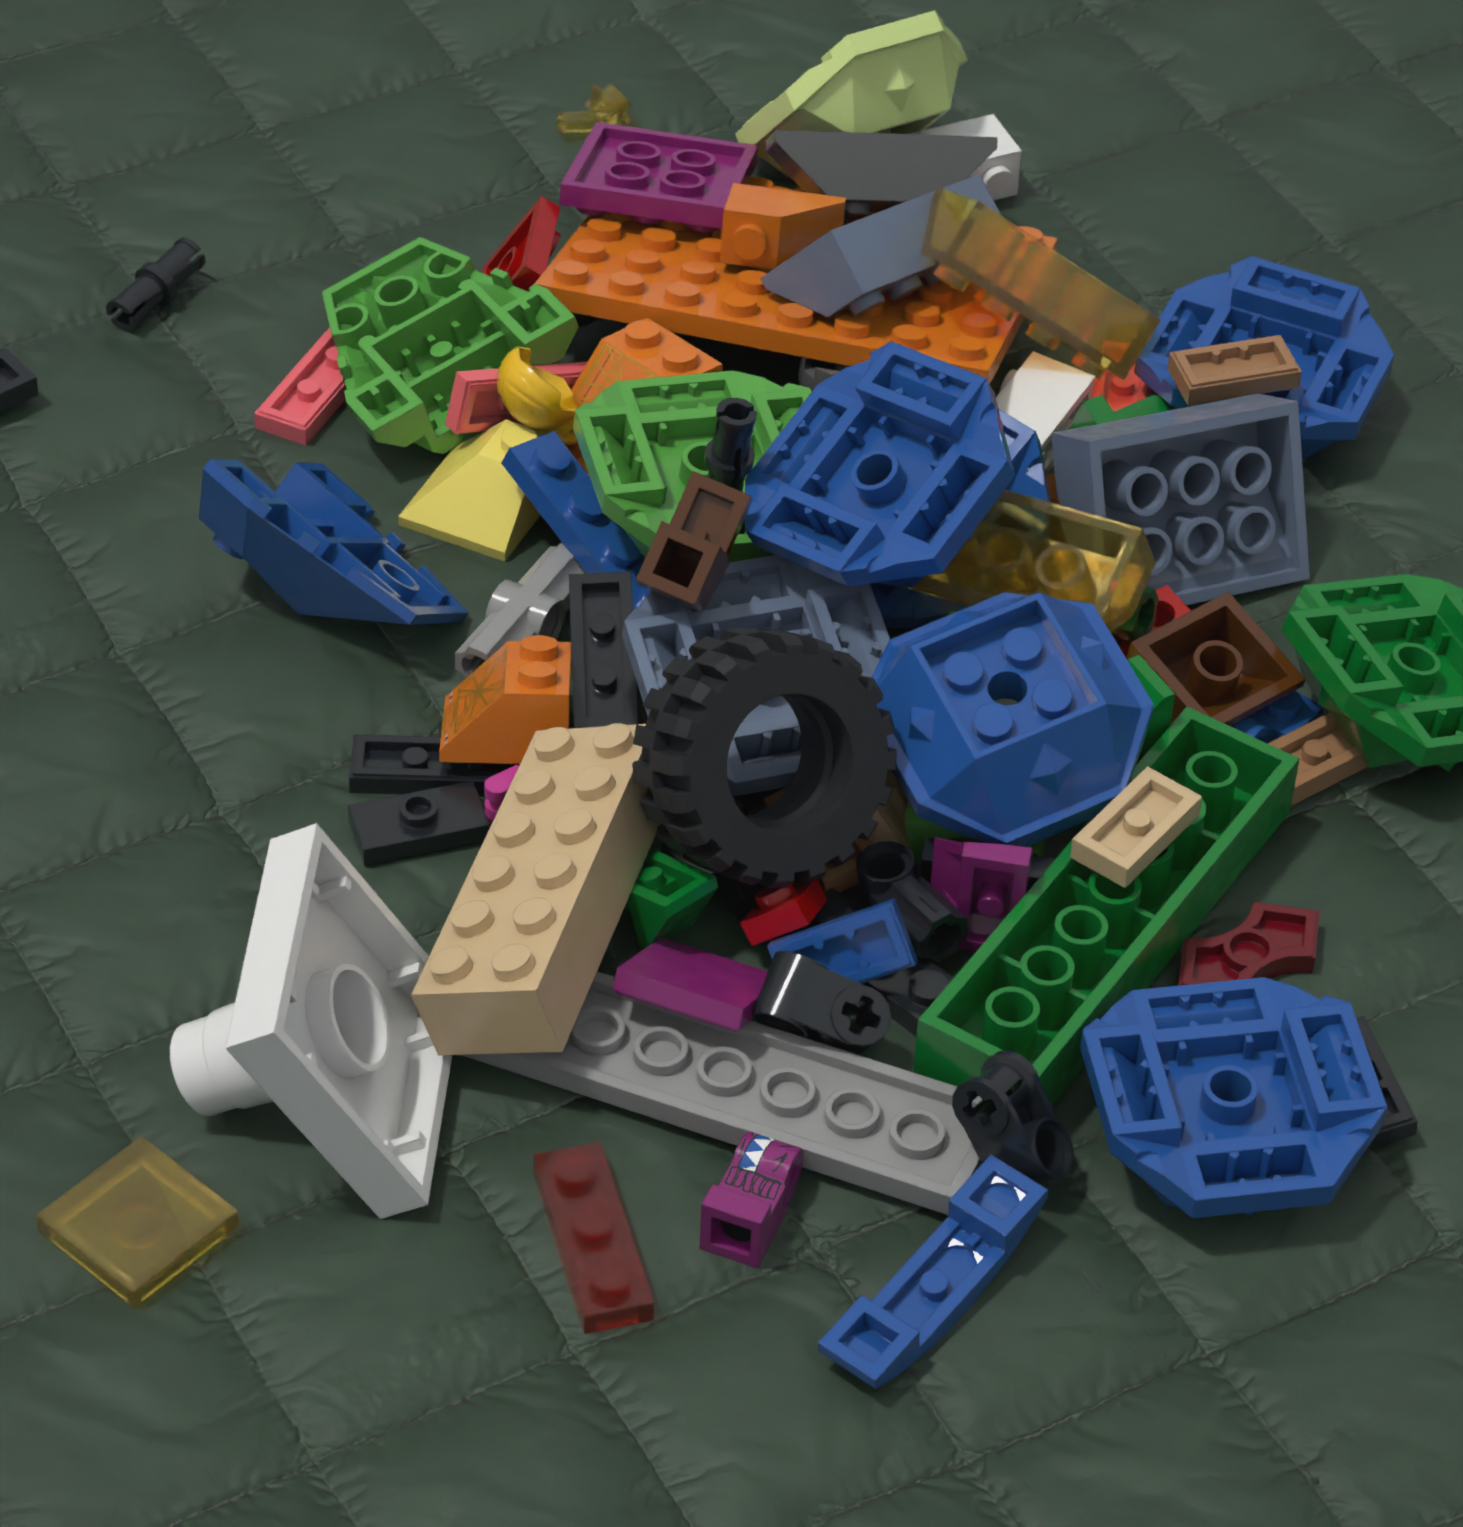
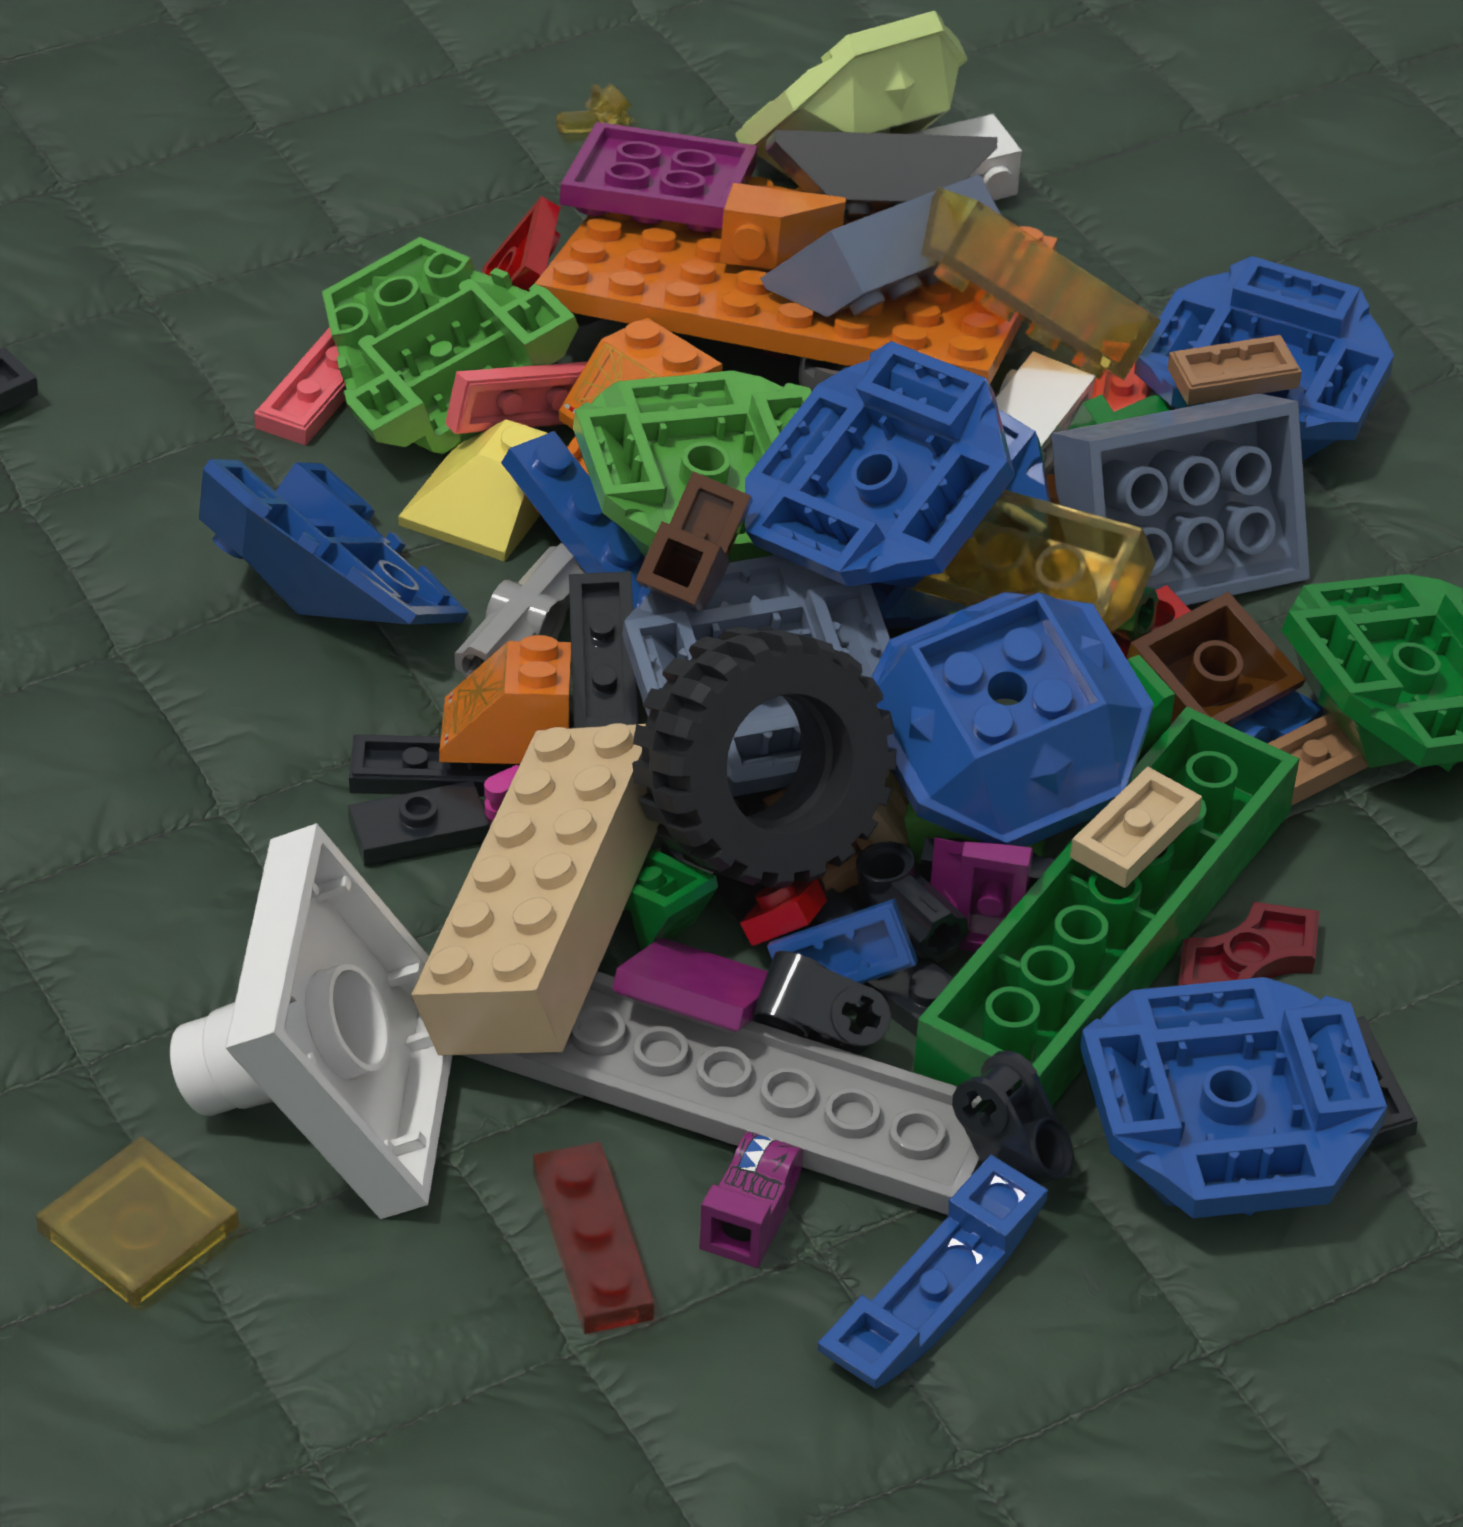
black pin [106,237,205,332] -> none
yellow hair [497,347,578,445] -> none
black pin [704,398,757,492] -> none

